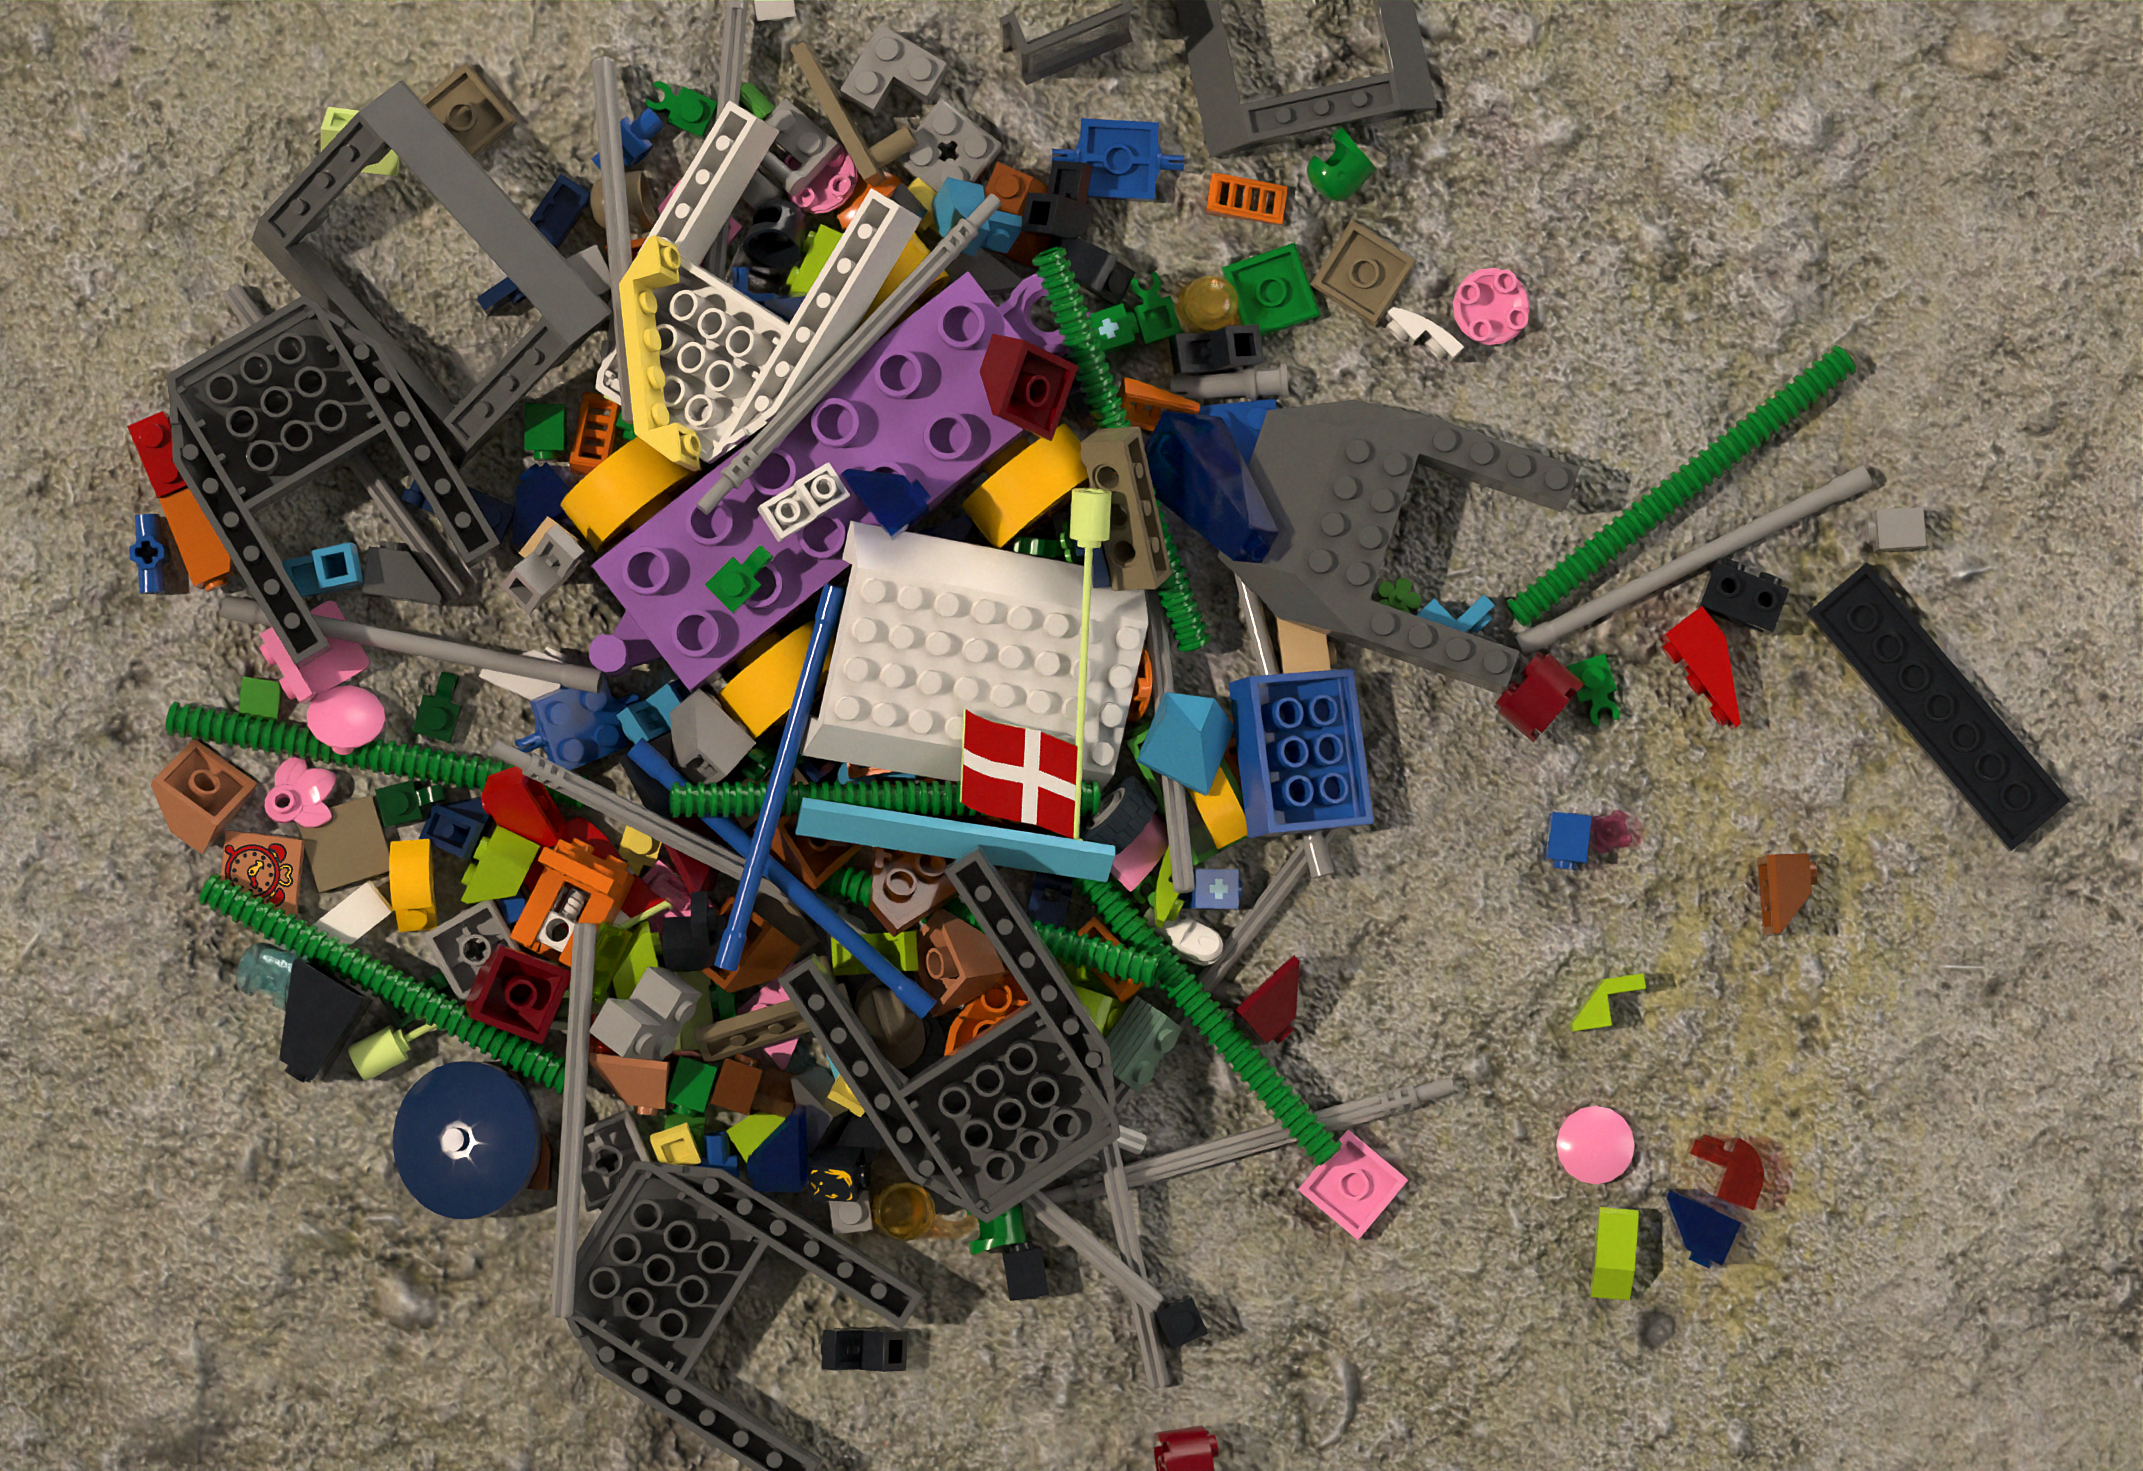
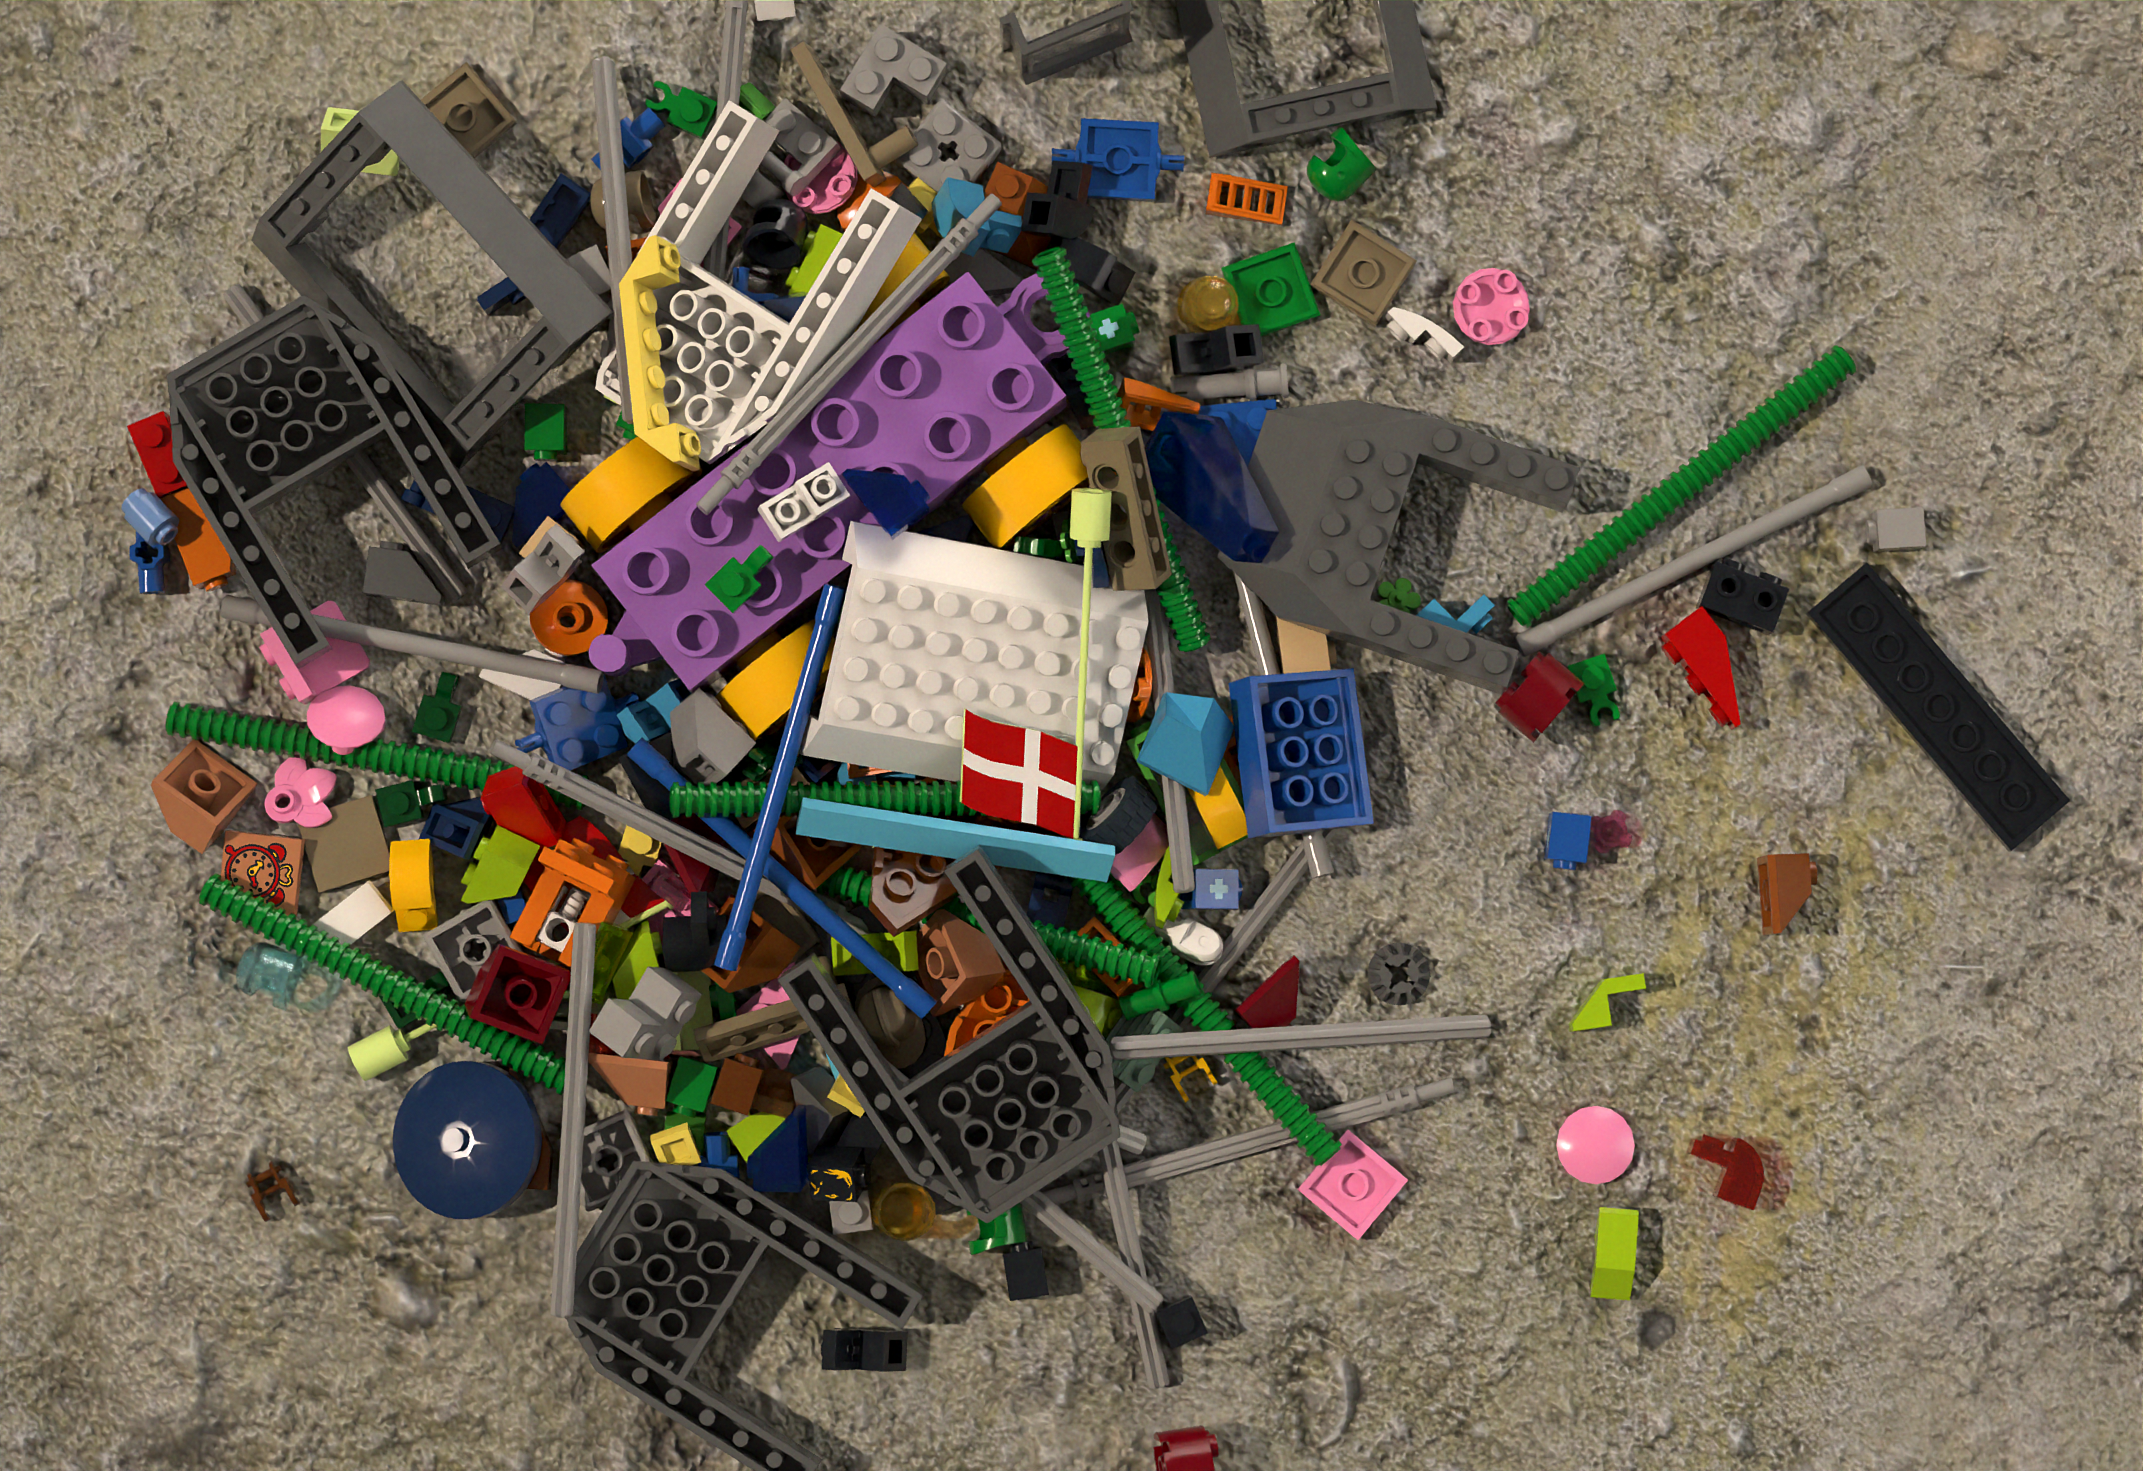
bright green slope [239,676,283,723] -> none
black slope [279,958,373,1083] -> none
dark azure brick [282,542,364,598] -> none
orange slope [569,391,621,476] -> none
dark red slope [979,334,1078,441] -> none
green plate [1131,272,1182,346] -> none
clear blue slope [1662,1189,1742,1269] -> none
none -> medium blue brick [121,488,179,546]
none -> reddish brown piece [246,1161,300,1222]
none -> orange dish [530,579,608,656]
none -> light grey axle [1110,1015,1491,1060]
none -> green pin [1119,970,1202,1021]
none -> yellow piece [1163,1056,1218,1103]
none -> dark grey gear [1368,943,1431,1005]

